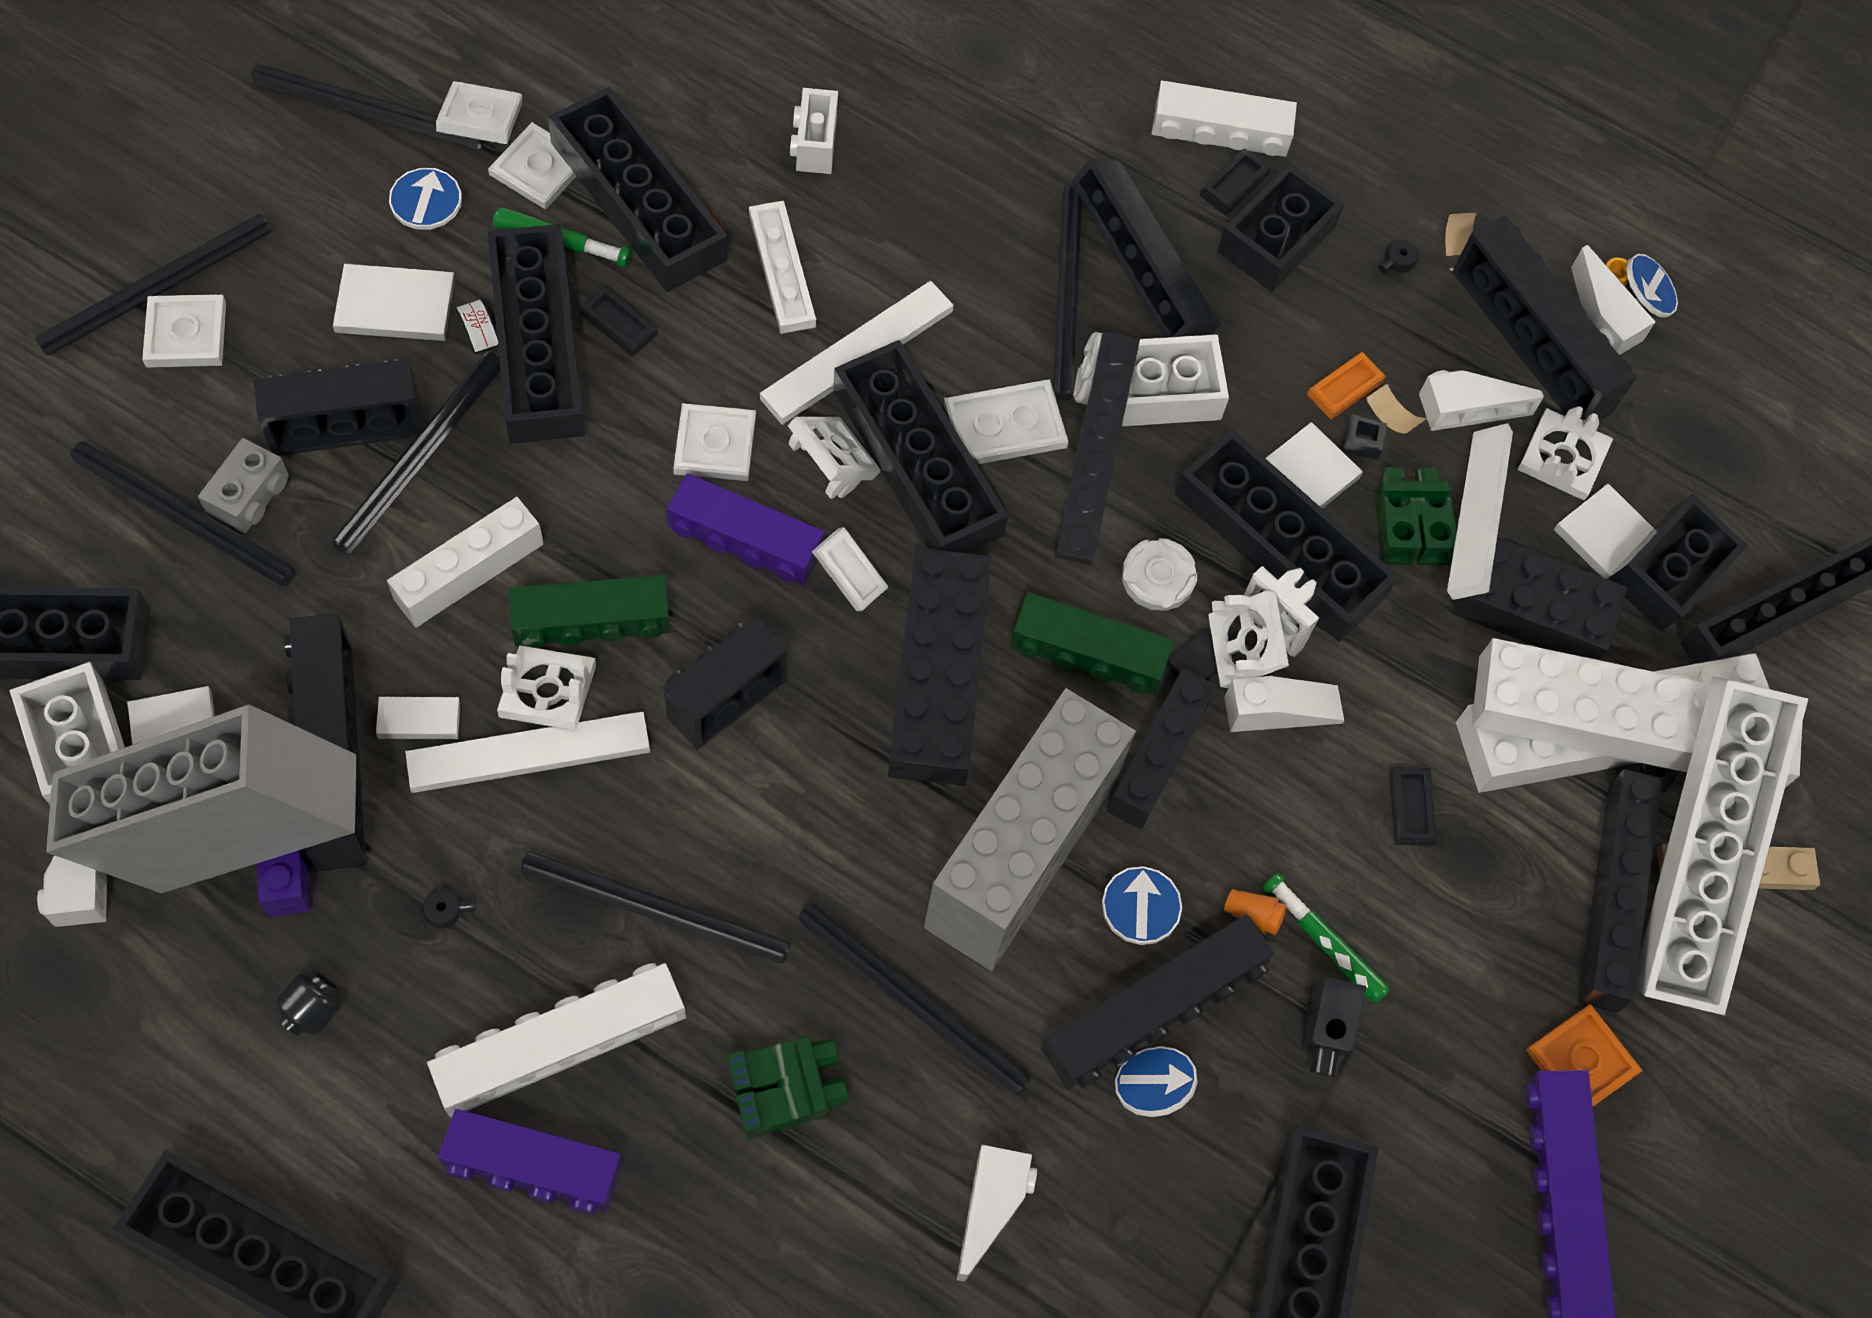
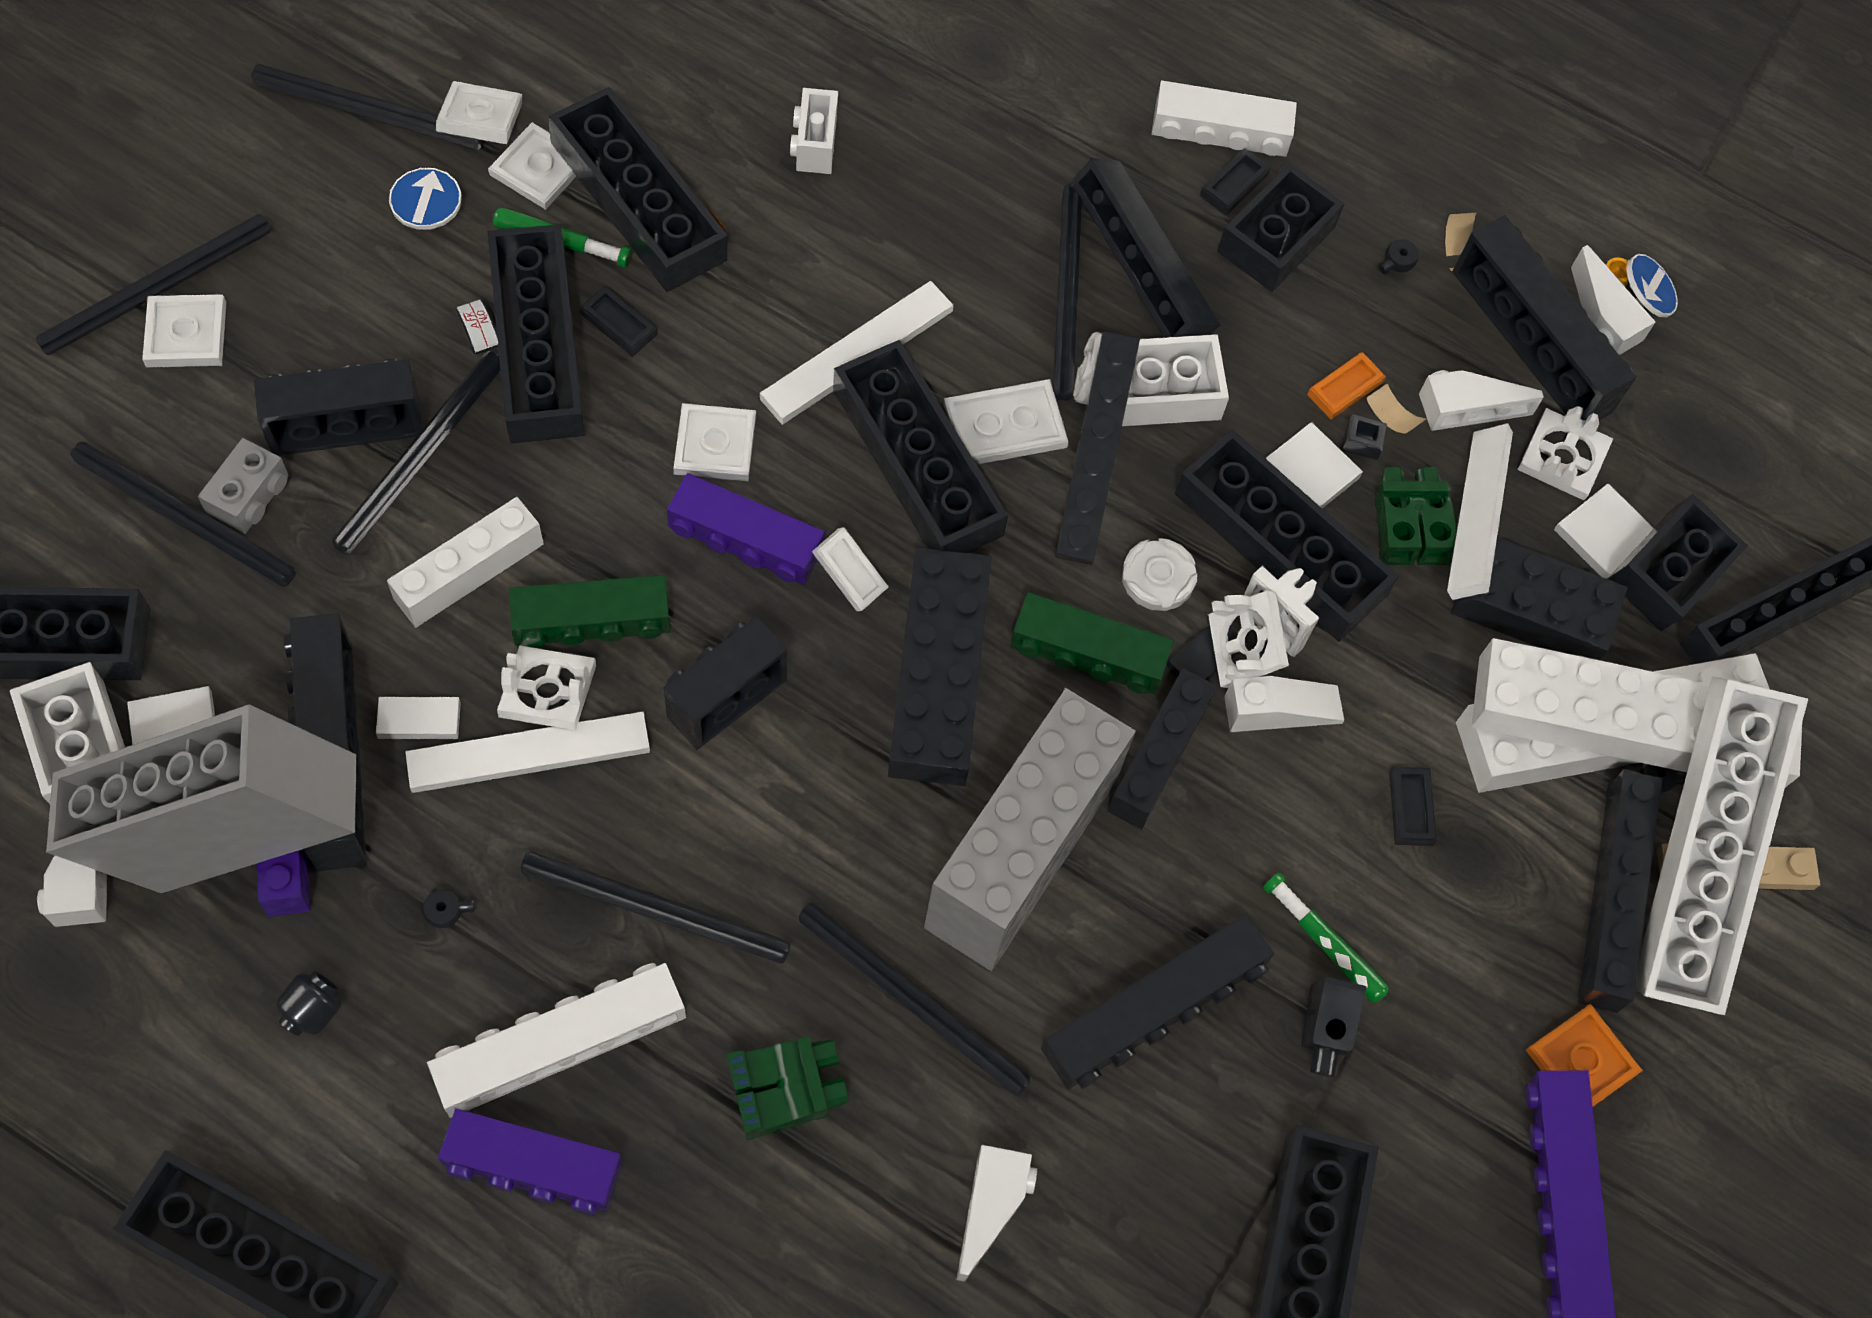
white tile [333,264,455,341] -> none
white plate [749,201,816,334] -> none
white piece [788,417,880,499] -> none
blue piece [1102,866,1182,945] -> none
blue piece [1115,1046,1198,1117] -> none
orange cone [1224,889,1287,936] -> none

